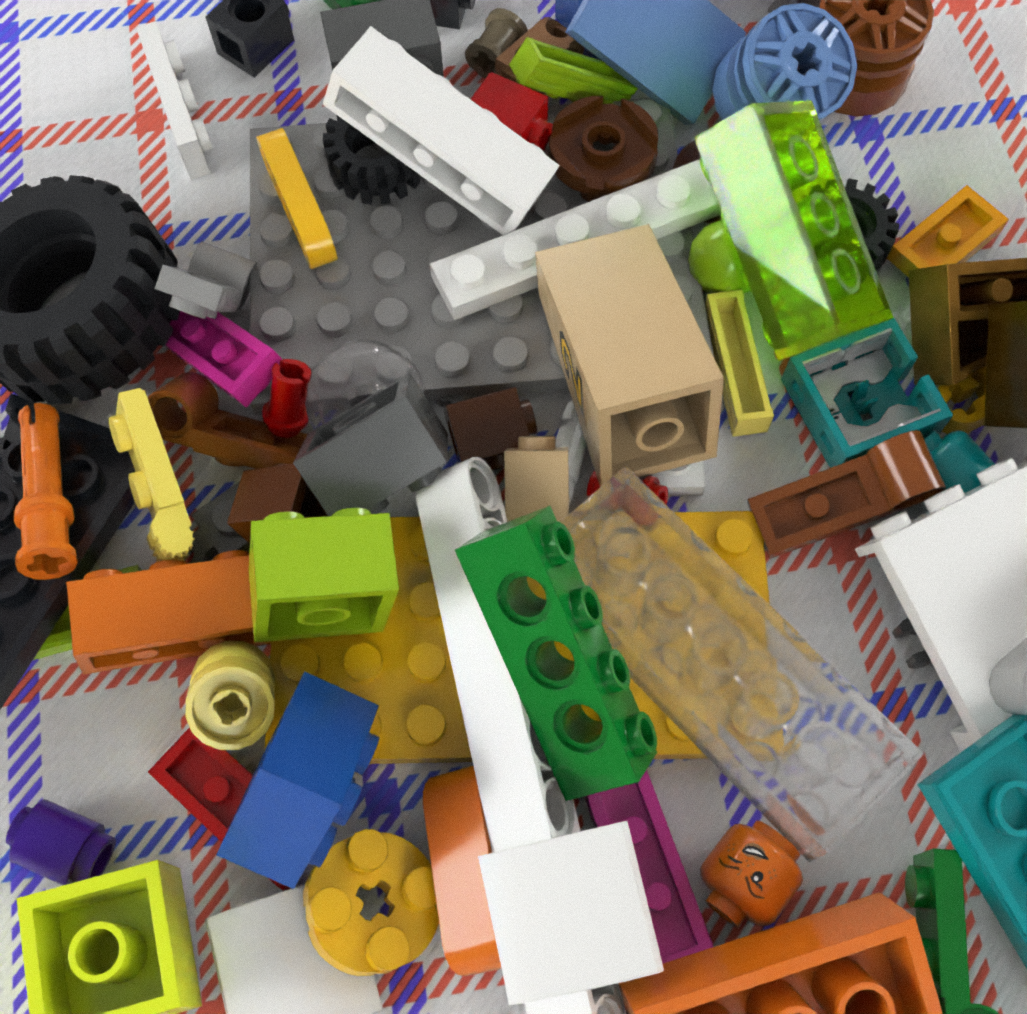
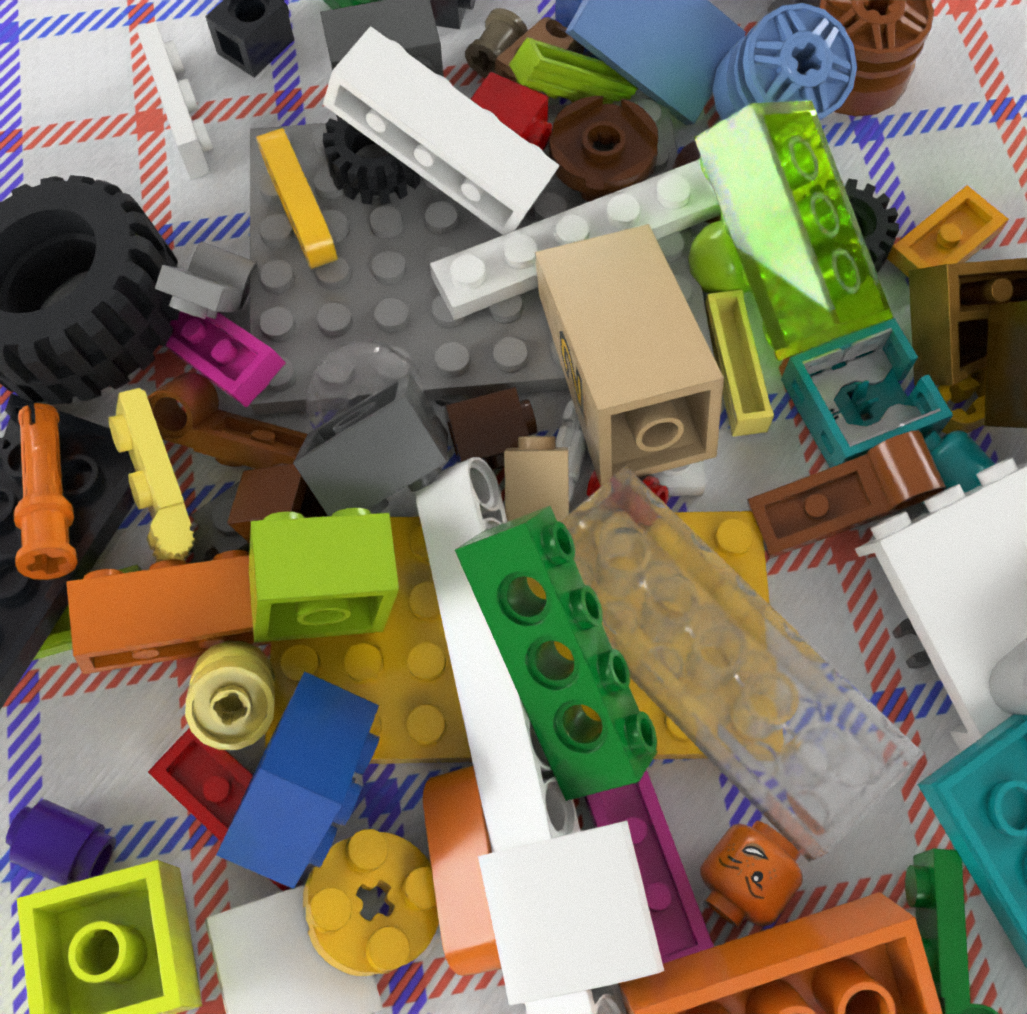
red pin [262,359,312,438] -> none

